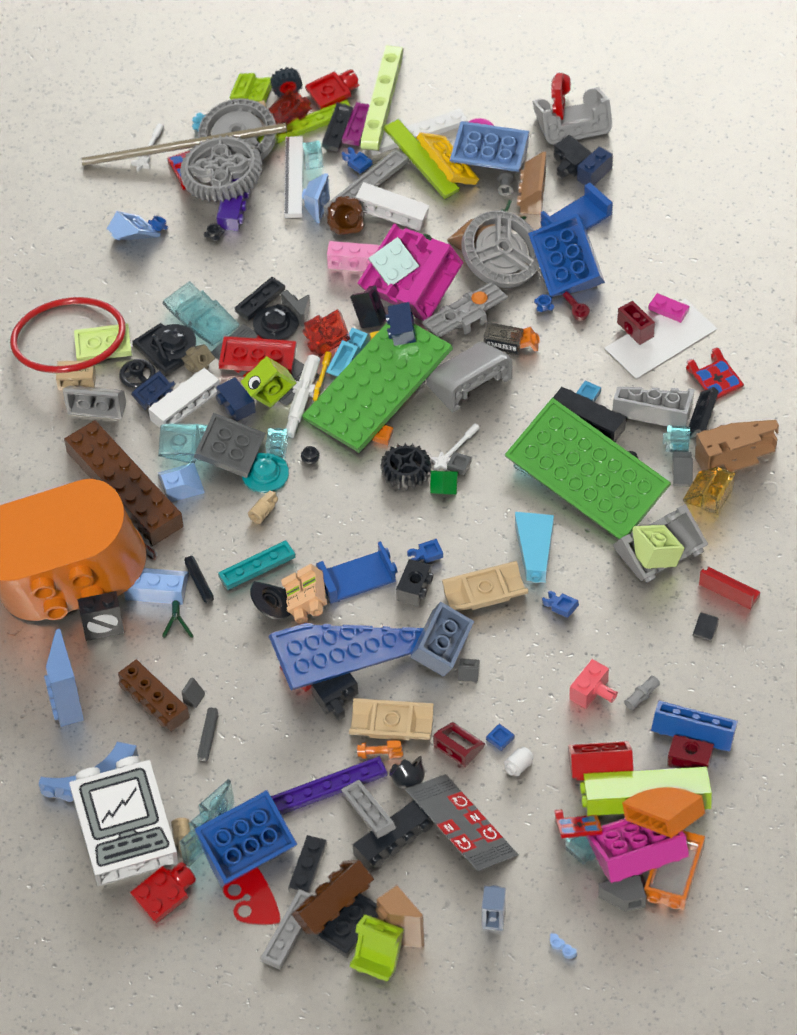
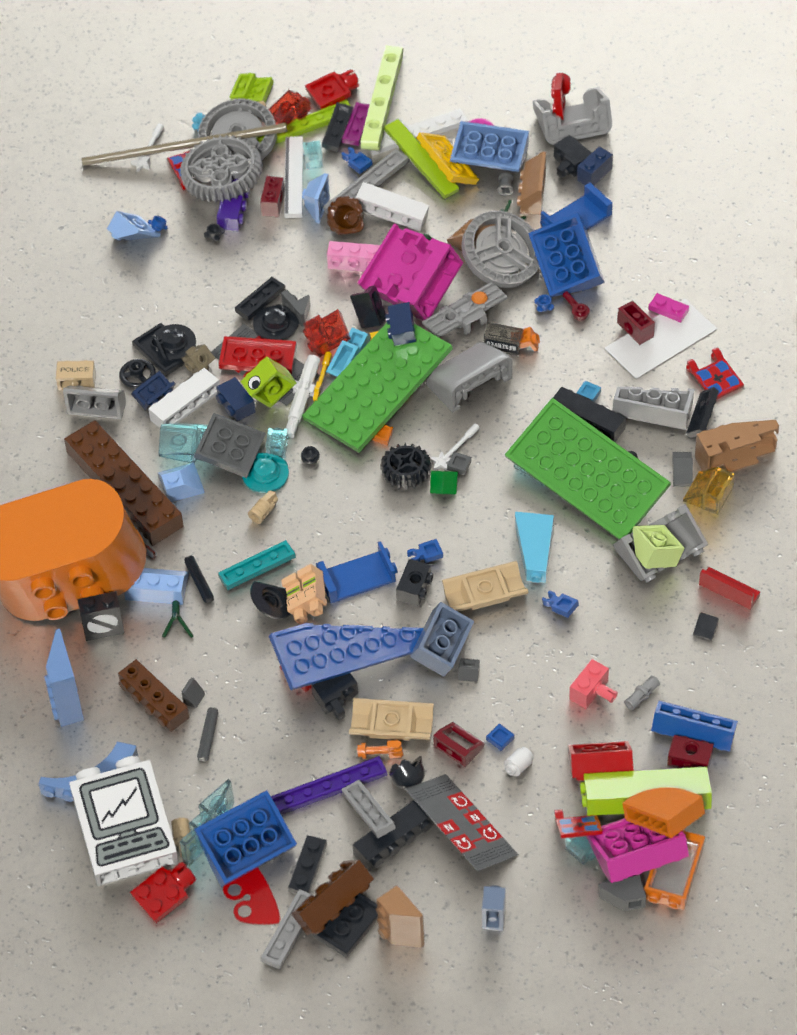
red piece [10,297,126,373] -> none
yellowish green plate [74,323,132,361] -> none
clear light blue slope [162,281,240,346] -> none
black wheel [270,67,303,99] -> none
lime panel [349,915,404,981] -> none
light aqua plate [368,237,419,286] -> none
light blue piece [550,933,577,959] -> none
clear light blue brick [663,425,690,452] -> none
none -> dark red brick [260,176,285,218]

